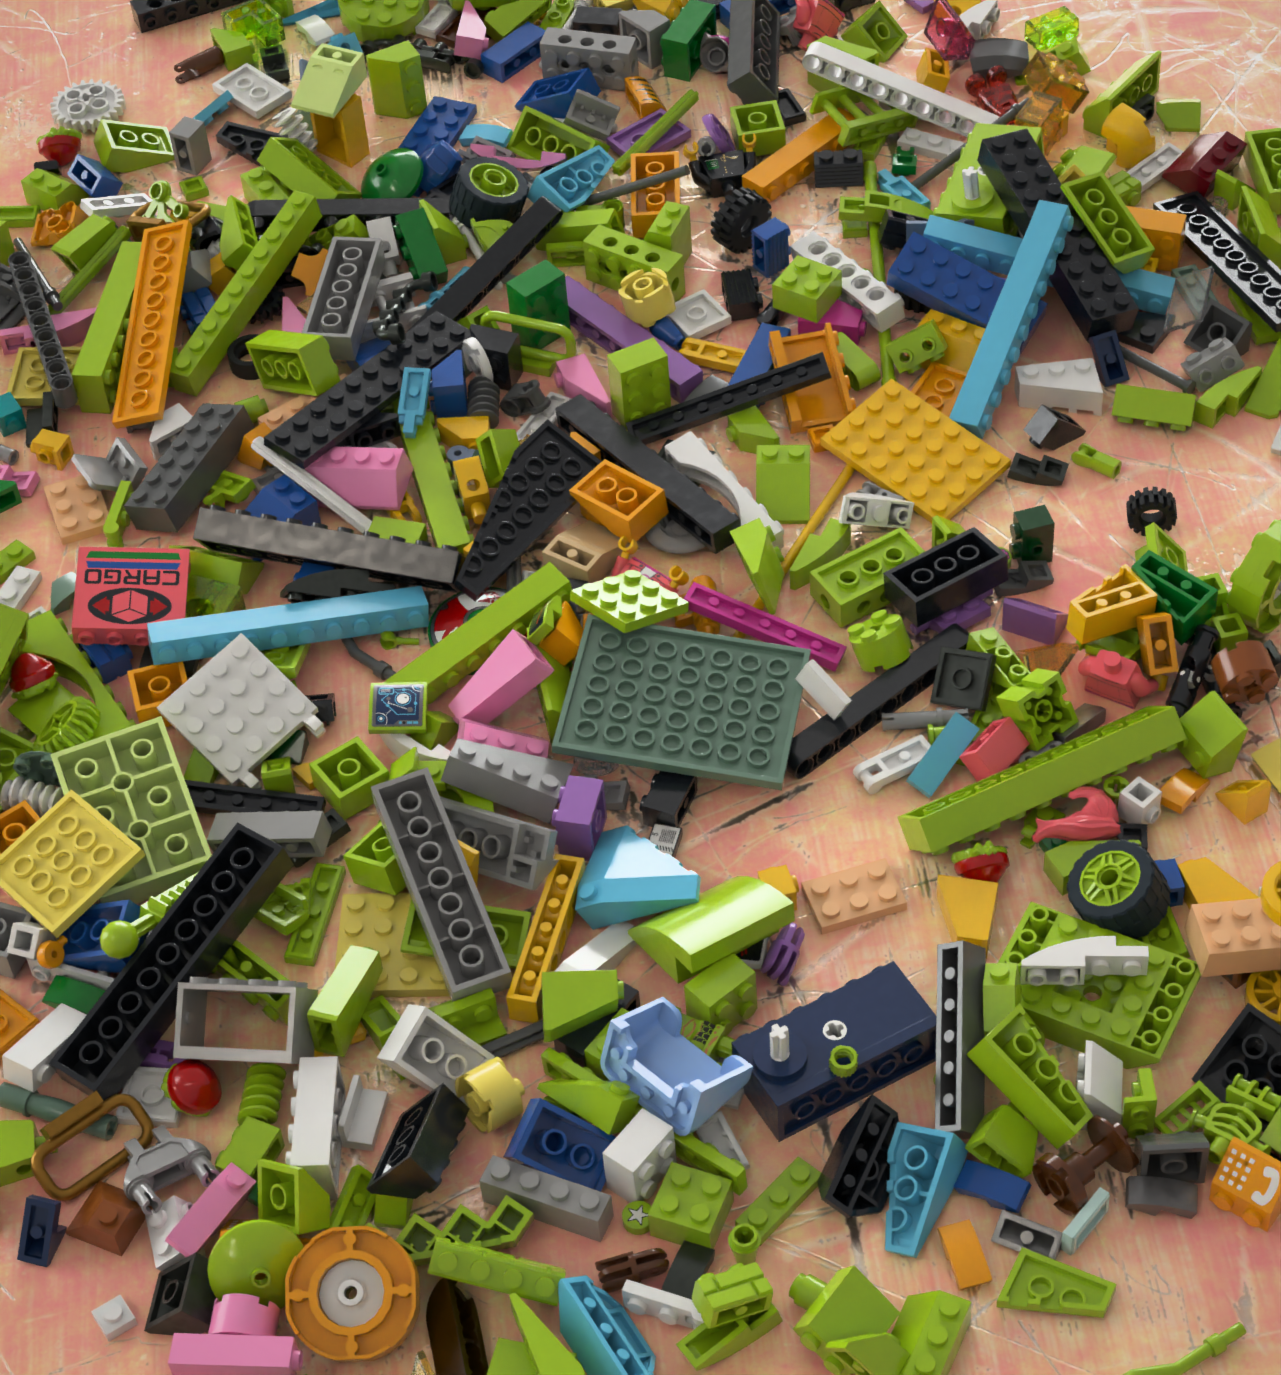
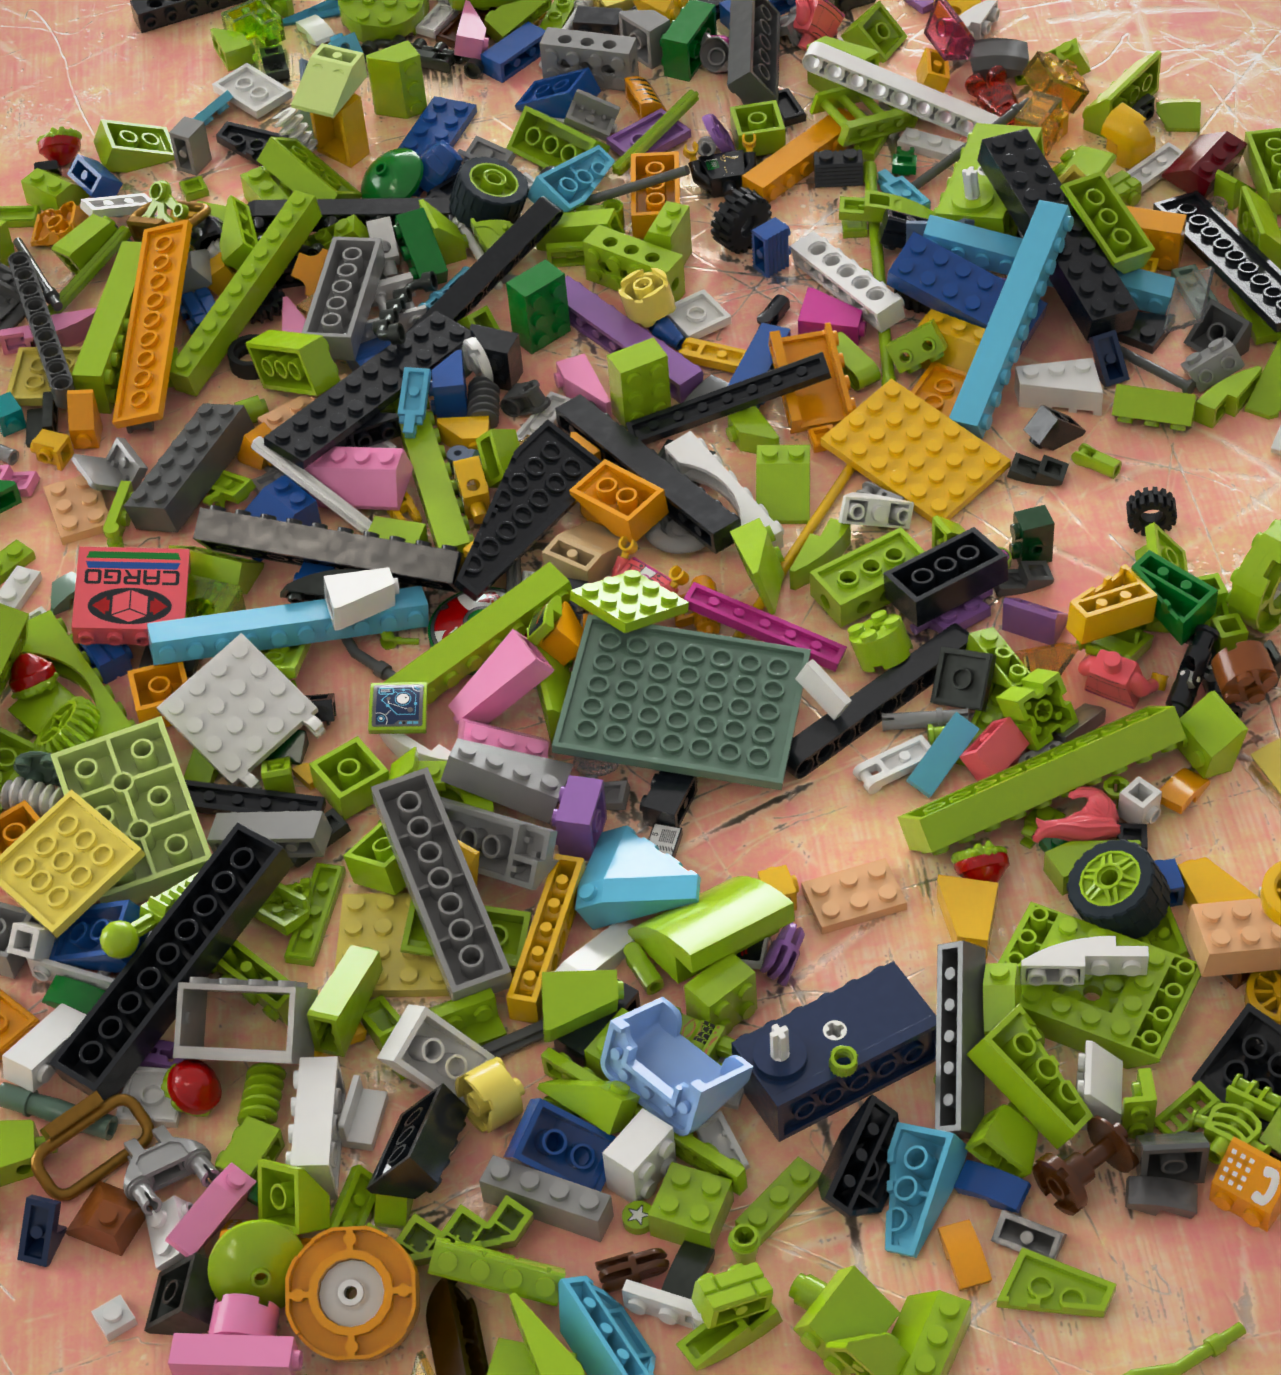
light orange piece [36,935,68,969] -> none
white gear [50,79,126,134] -> none
white slope [149,403,193,461] -> none
reddish brown piece [174,46,225,84] -> none
lime slope [410,711,459,750] -> none
medium azure slope [459,124,513,148] -> none
bright pink slope [470,144,567,172] -> none
lime bar [480,310,577,377] -> none
black brick [721,268,763,321] -> none
lime brick [772,255,842,323] -> none
clear neon green brick [1024,6,1079,52] -> none
light aqua tile [1061,1187,1110,1256] -> none
light orange brick [1136,612,1179,676] -> none
yellow slope [1215,780,1271,825] -> none
none -> light orange slope [67,389,103,449]
none -> white slope [324,567,399,631]
none -> lime bar [623,942,664,995]

